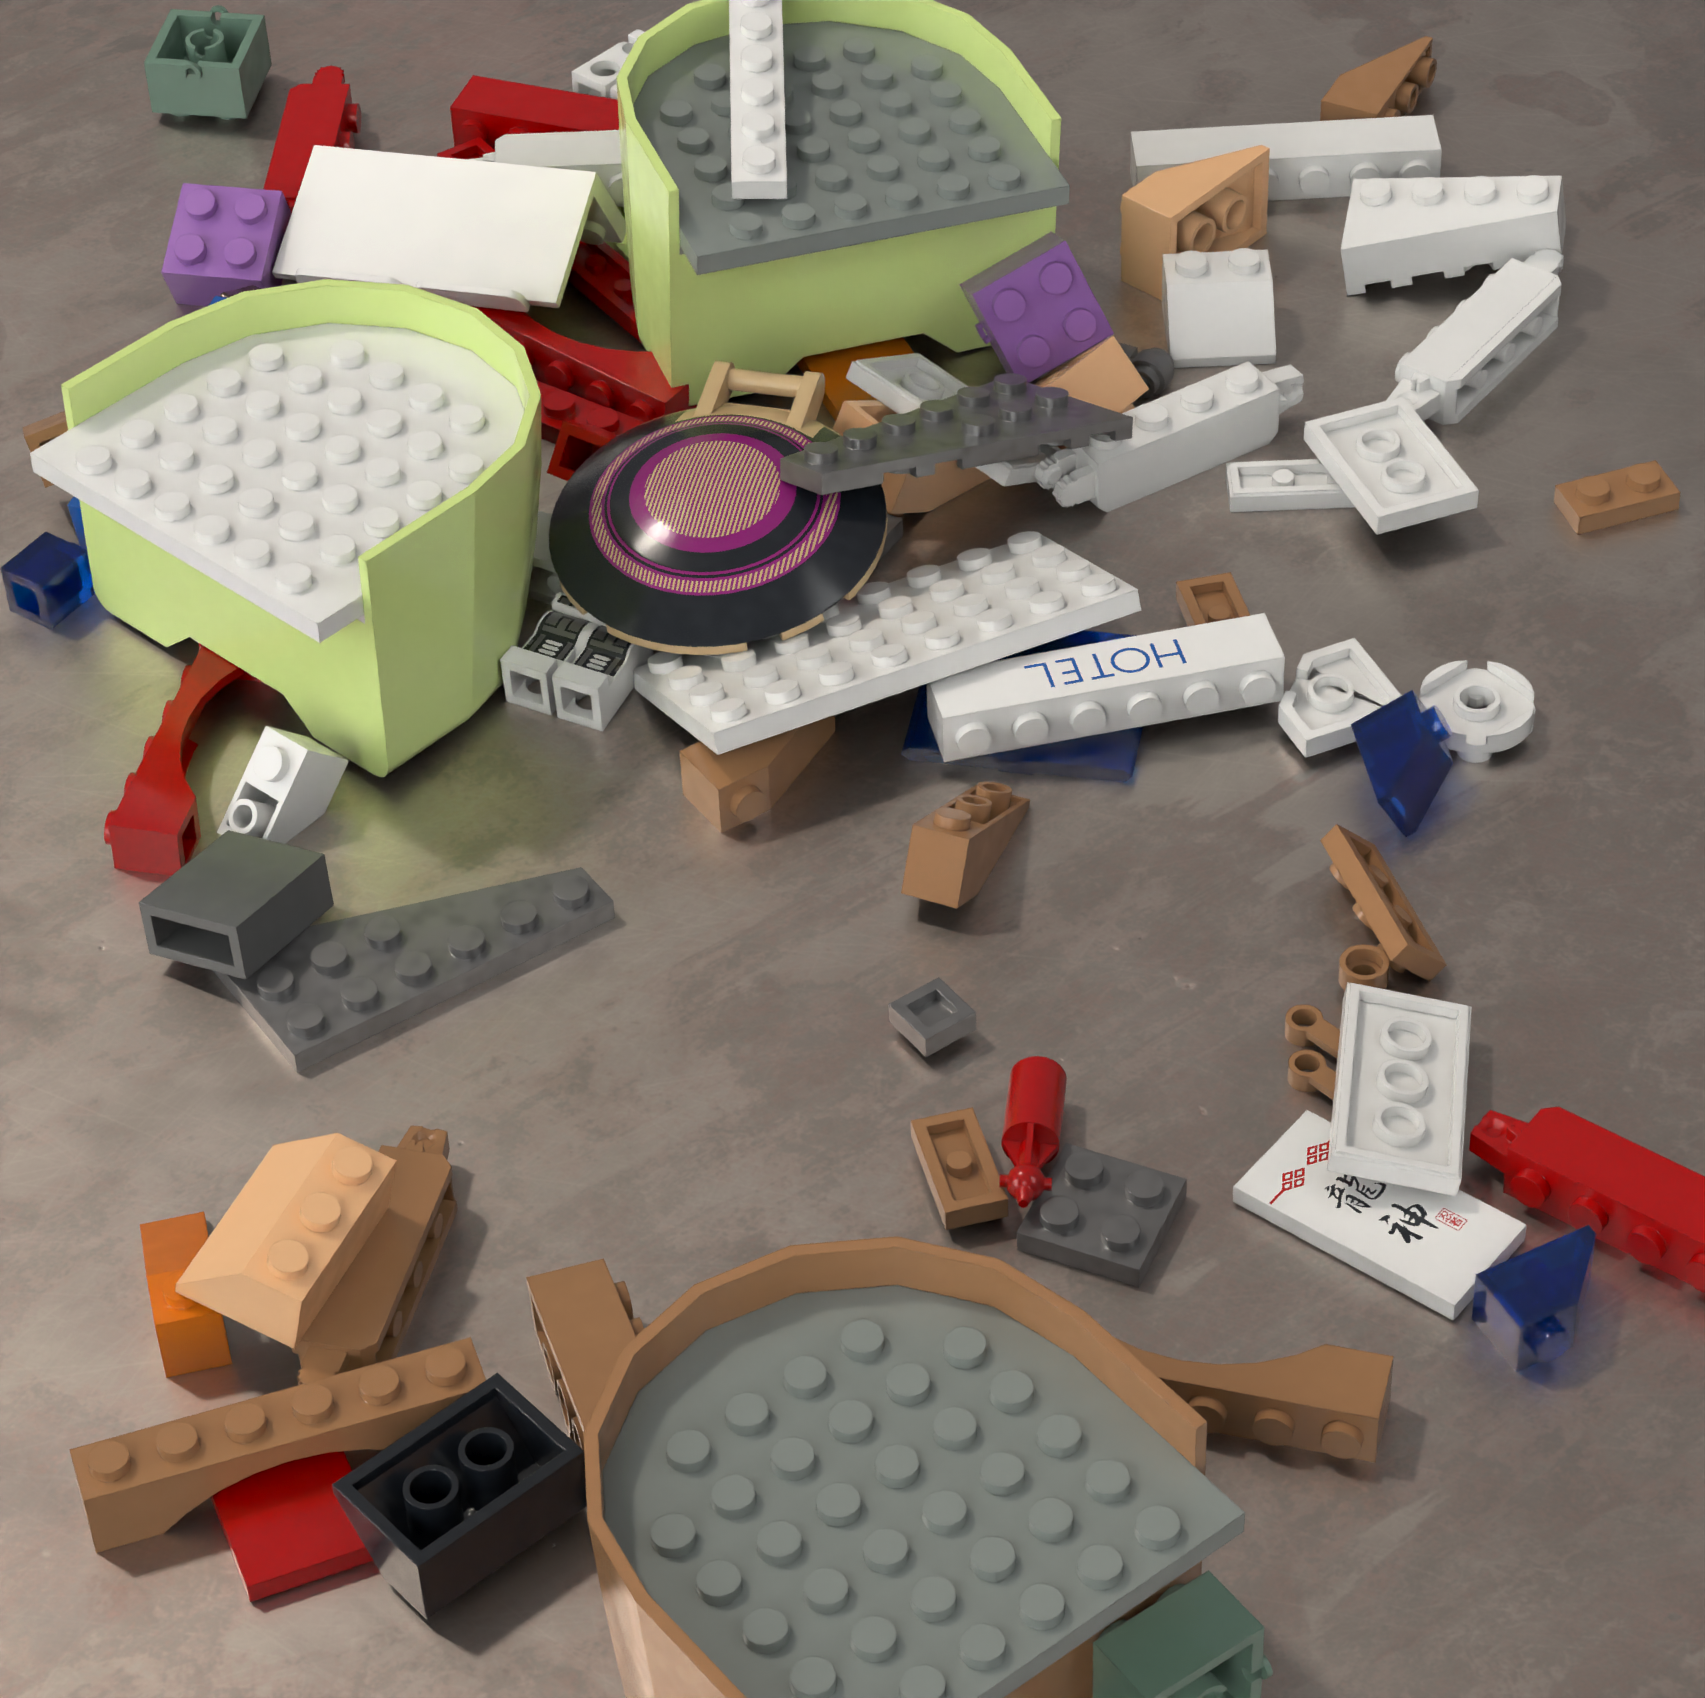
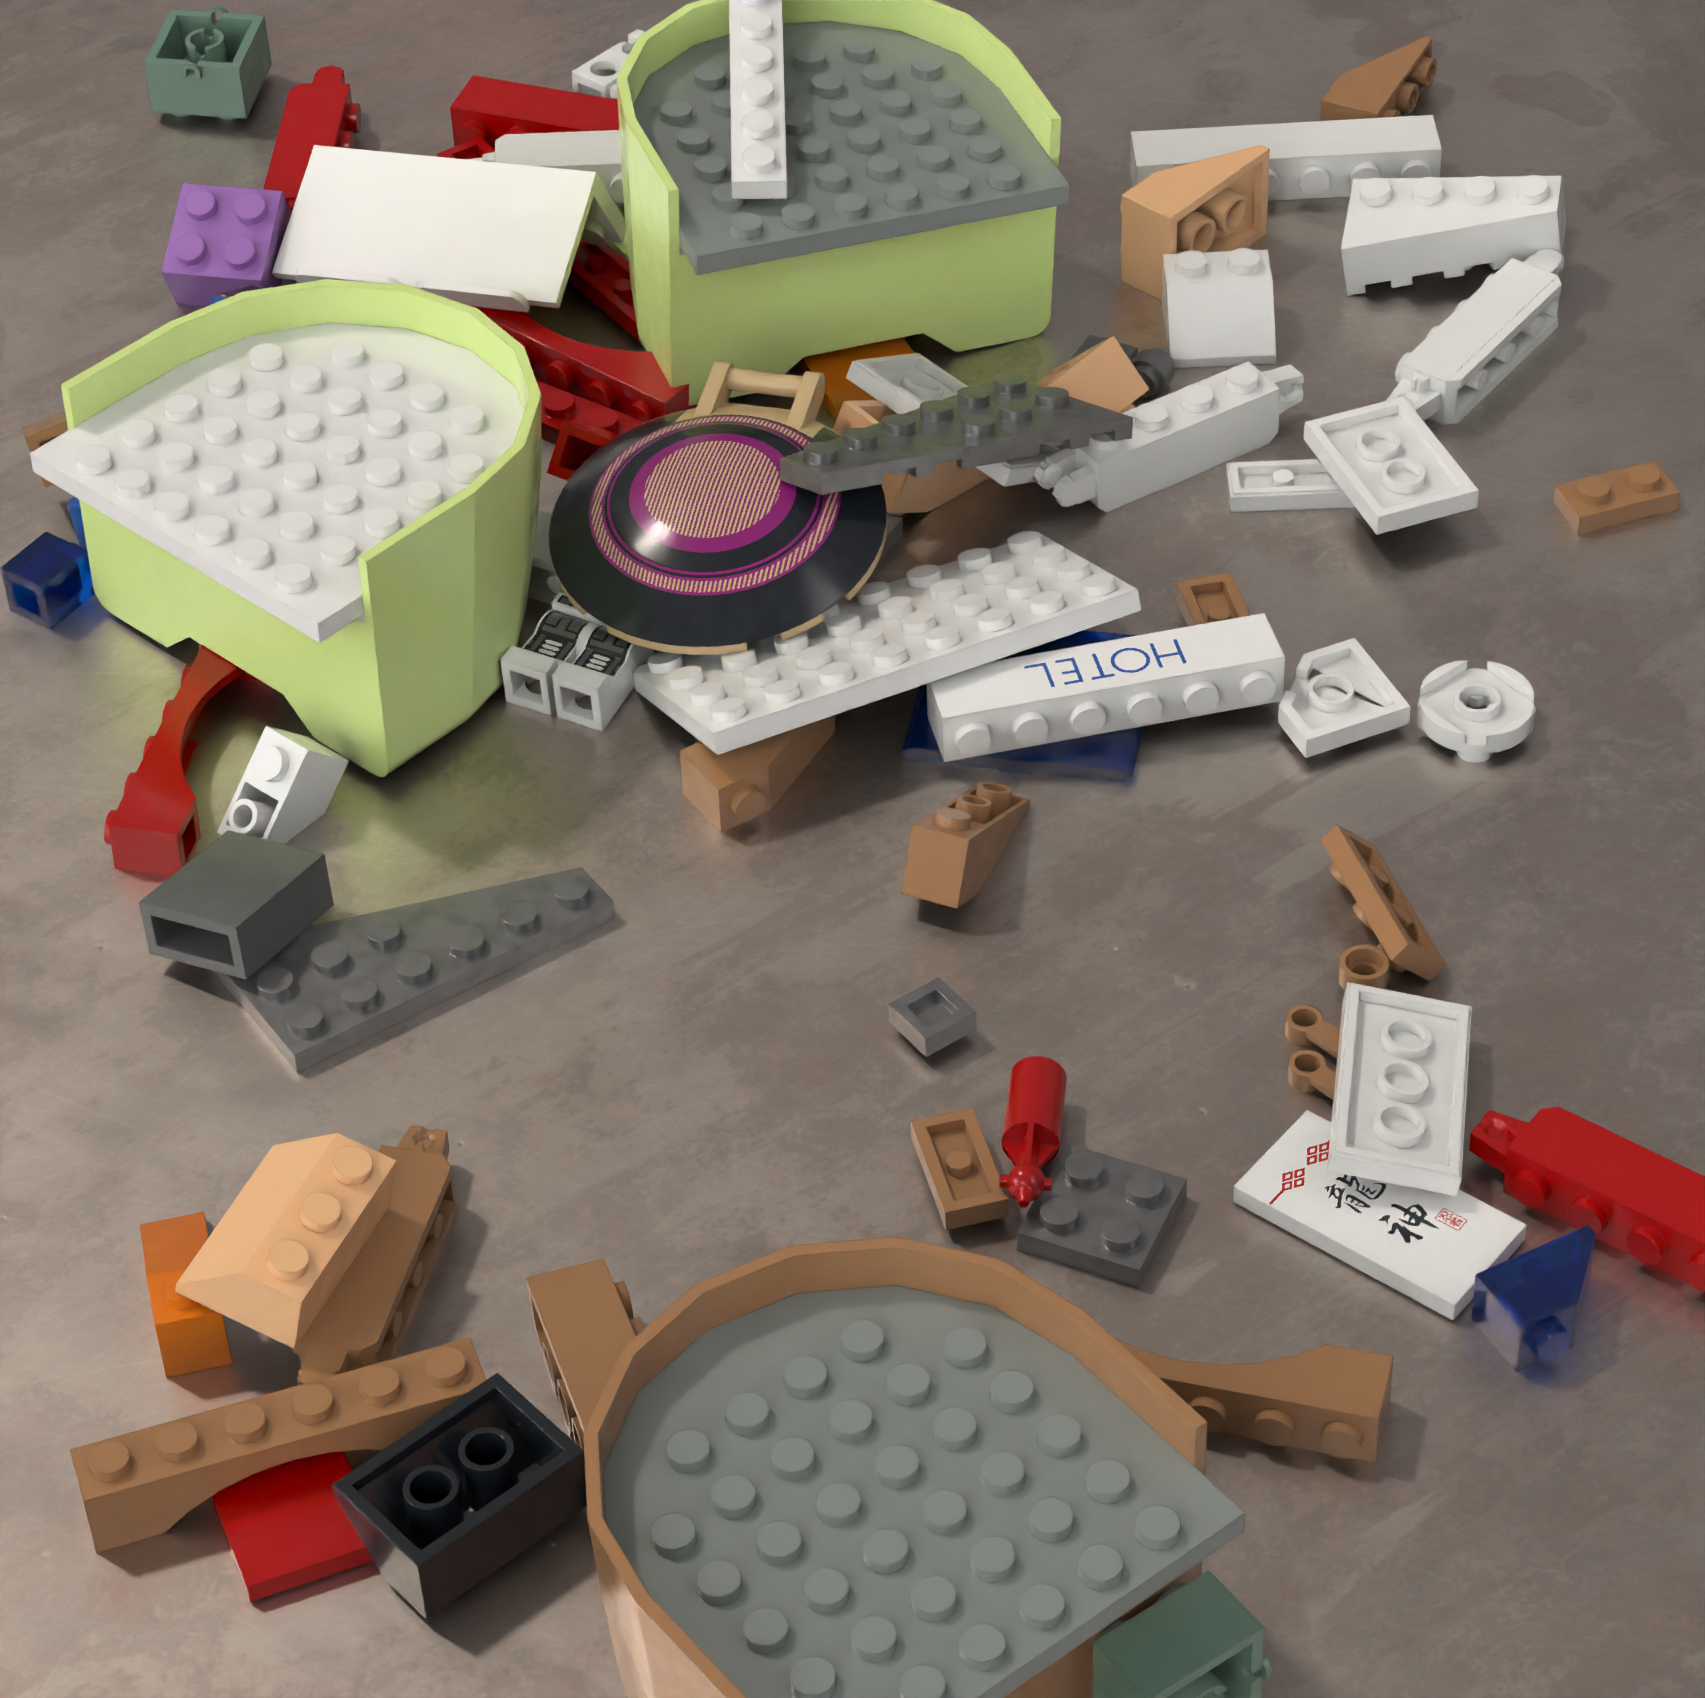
medium lavender brick [960,231,1114,383] -> none
clear blue slope [1351,690,1453,837] -> none

